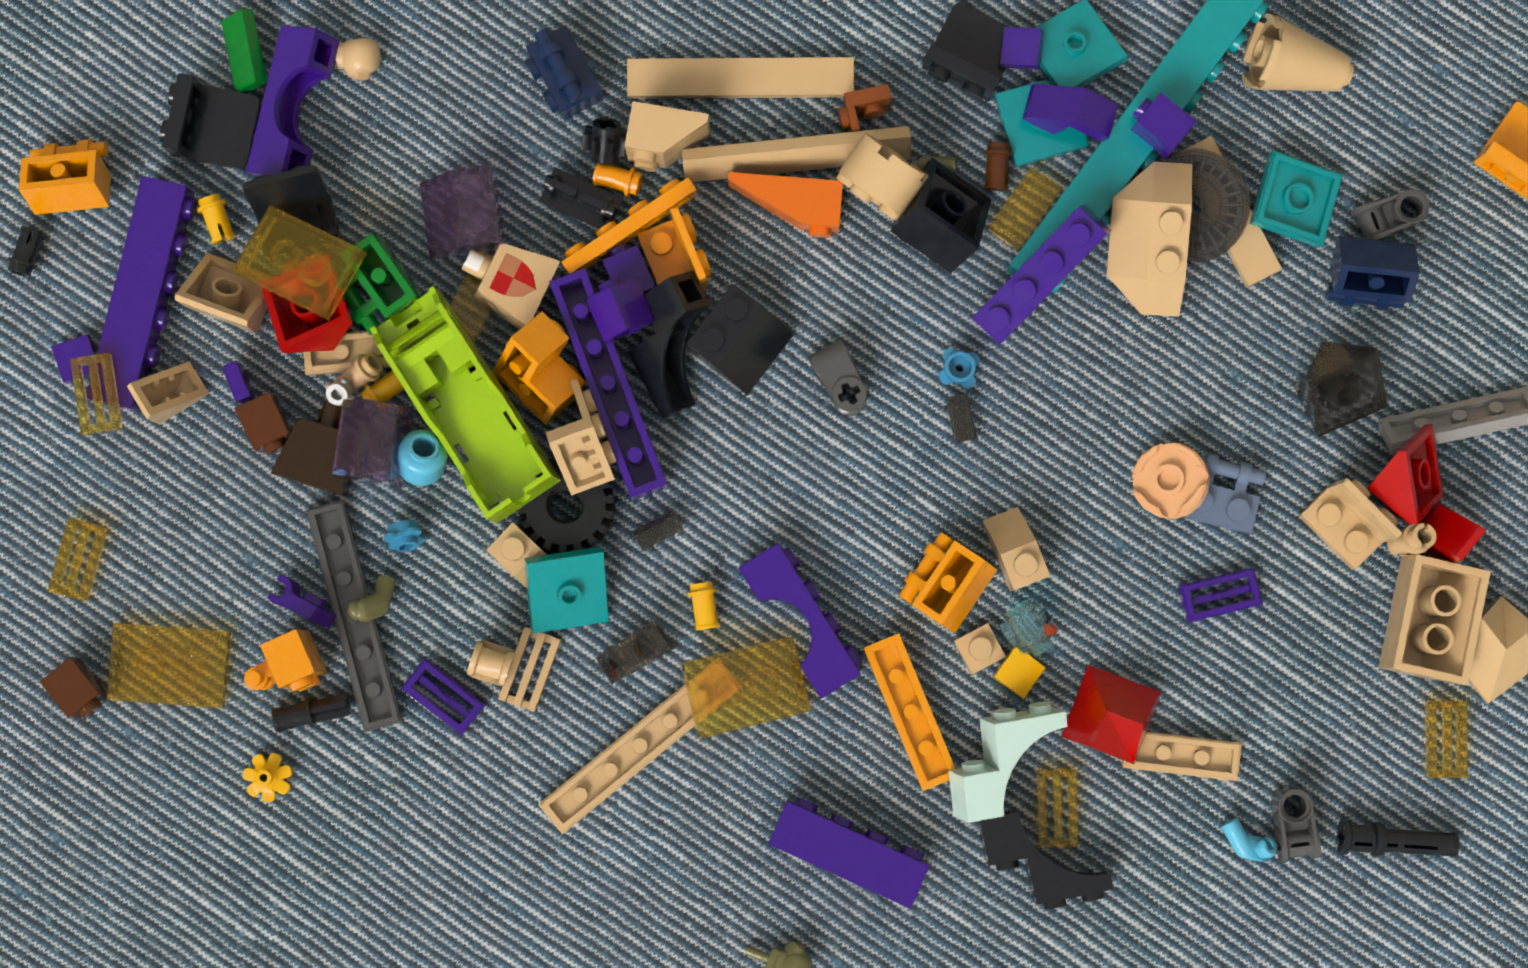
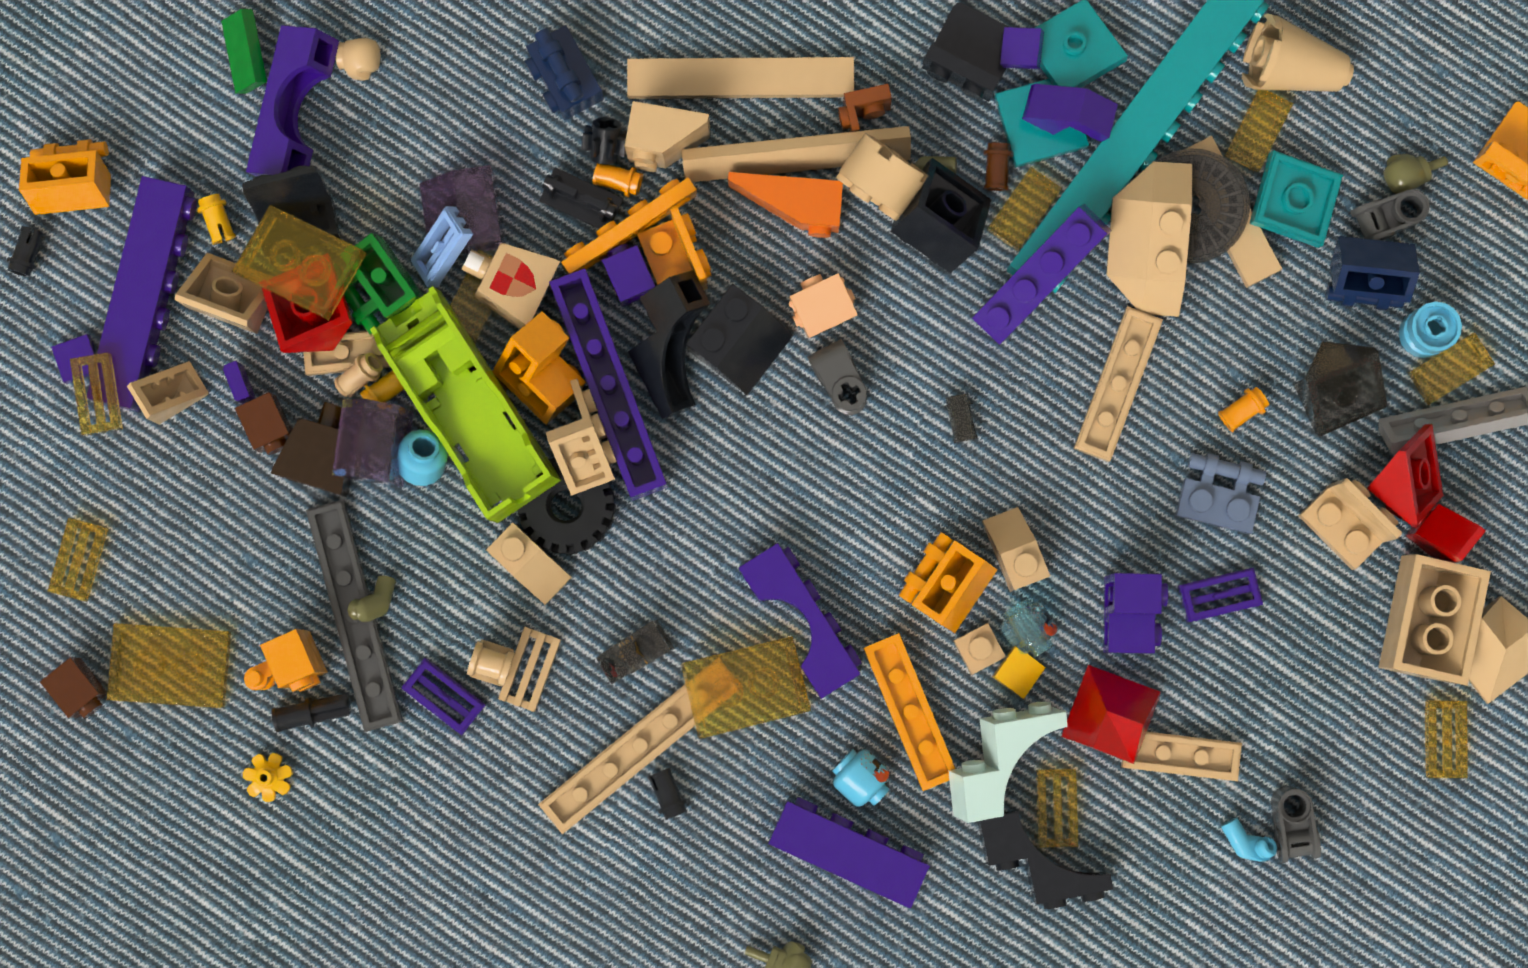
black bracket [159,73,261,170] -> none
dark purple plate [268,575,337,629] -> none
light grey piece [324,377,356,406] -> none
dark azure plate [384,520,426,552] -> none
teal plate [524,547,609,634] -> none
dark purple brick [586,277,654,342] -> none
clear smoke pin [632,509,684,551] -> none
yellow pin [687,581,720,630] -> none
dark azure plate [939,348,980,389] -> none
dark purple brick [1131,93,1197,159] -> none
light nougat tile [1132,442,1210,519] -> none
black pin [1336,820,1459,858] -> none
tan pin [1387,523,1437,557] -> none
none -> light blue tile [411,206,473,288]
none -> black pin [647,768,688,820]
none -> light nougat head [789,273,858,339]
none -> medium azure head [832,749,890,807]
none -> tan tile [1073,306,1163,462]
none -> dark purple brick [1103,573,1168,654]
none -> light orange pin [1218,387,1269,432]
none -> clear yellow tile [1224,90,1294,172]
none -> olive piece [1383,154,1448,194]
none -> medium azure wheel [1399,301,1462,358]
none -> clear yellow tile [1408,332,1495,405]

